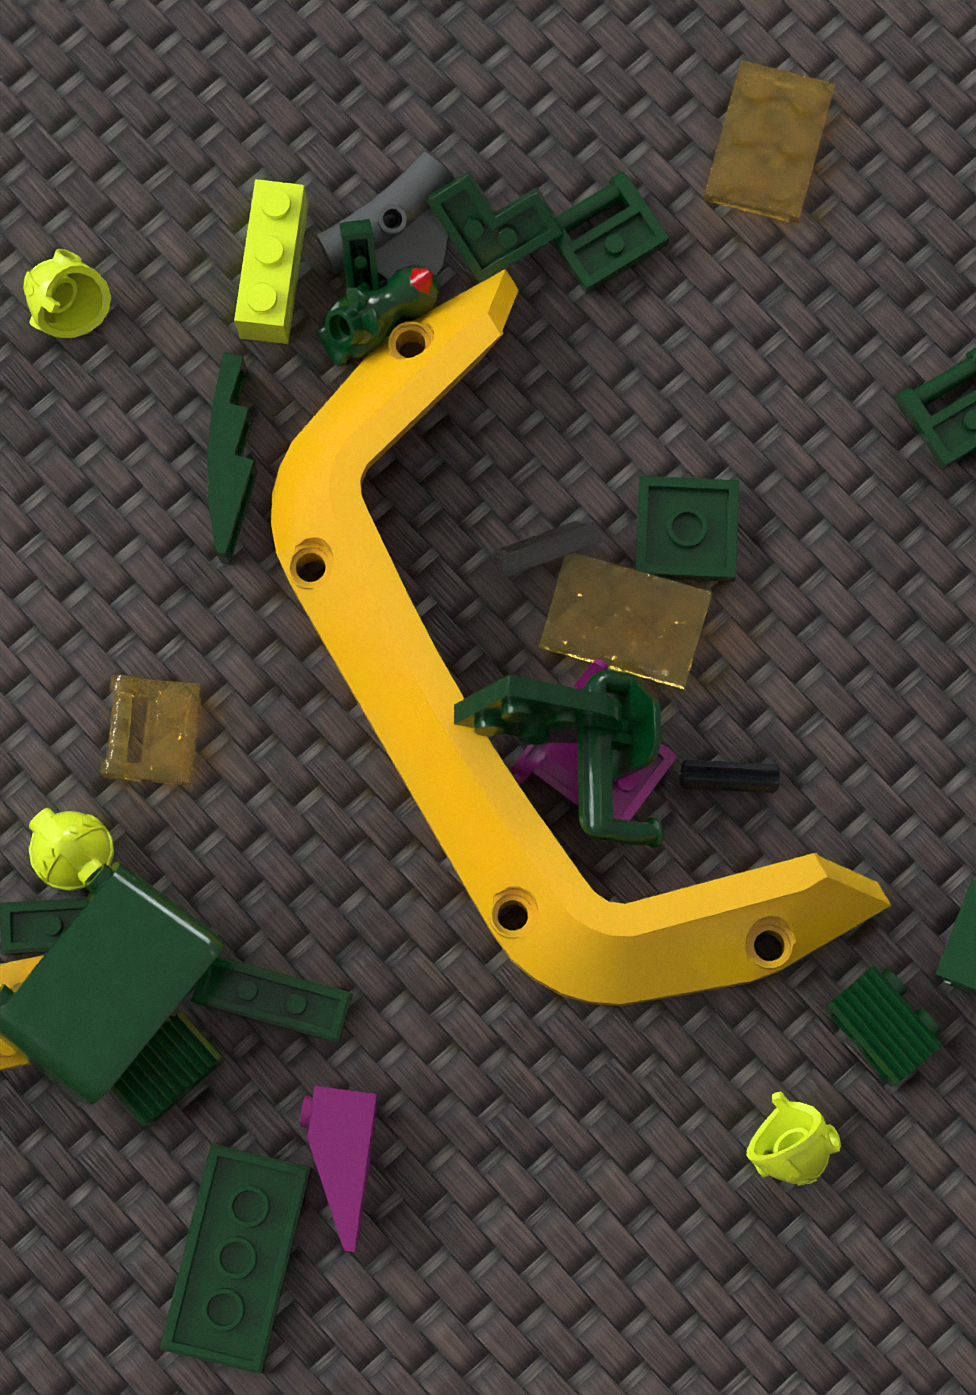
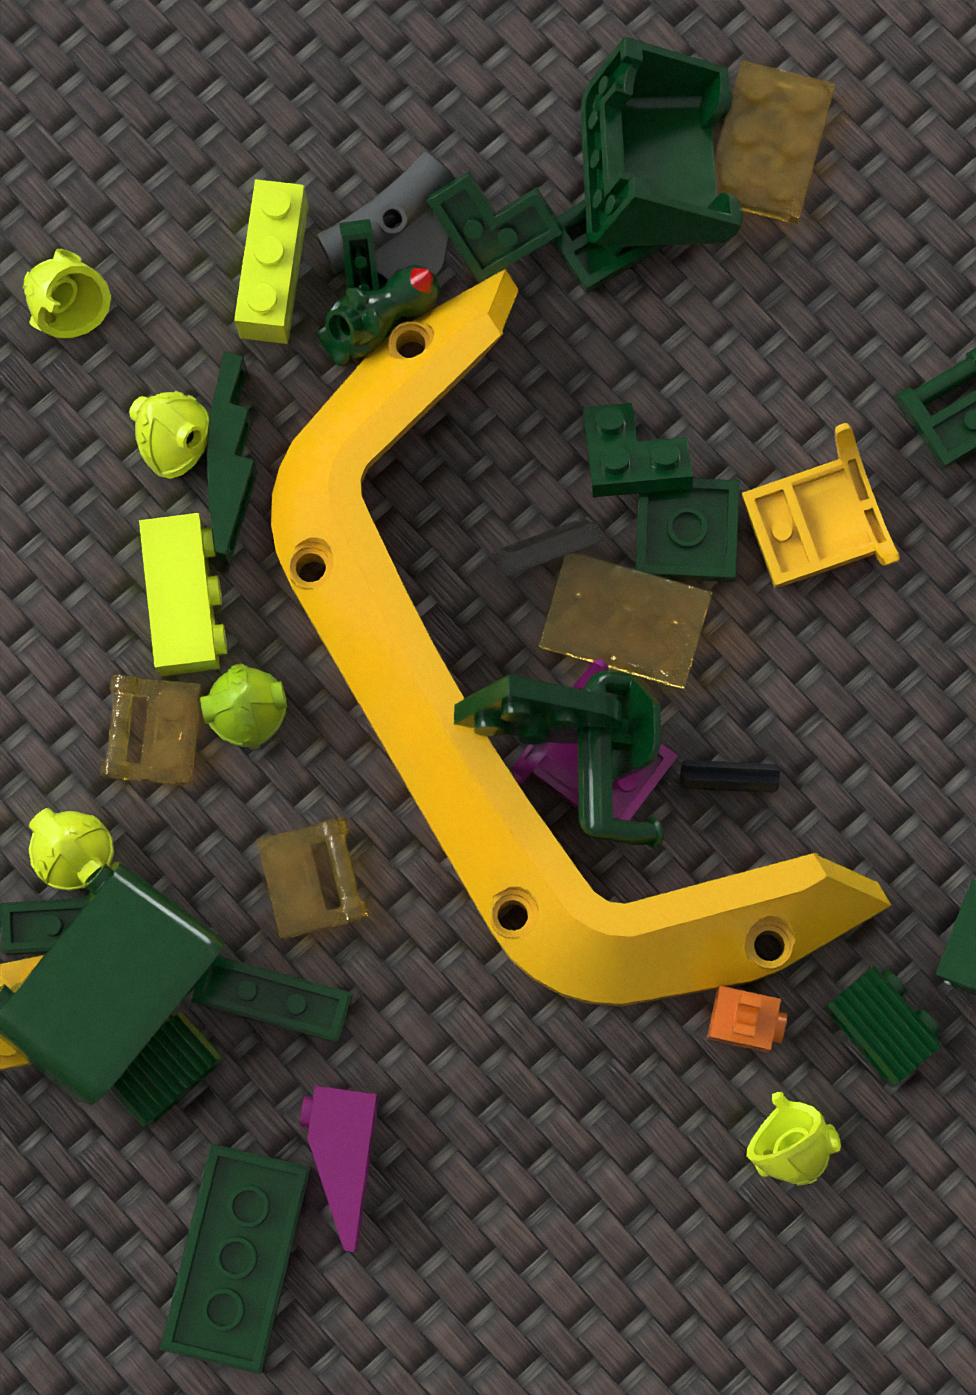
none -> neon yellow helmet [129,391,211,479]
none -> neon yellow brick [139,513,227,677]
none -> lime helmet [200,664,287,750]
none -> clear yellow plate [257,818,369,940]
none -> dark green windscreen [581,36,743,247]
none -> dark green plate [583,403,693,498]
none -> orange brick [706,986,787,1053]
none -> yellow piece [741,423,900,589]

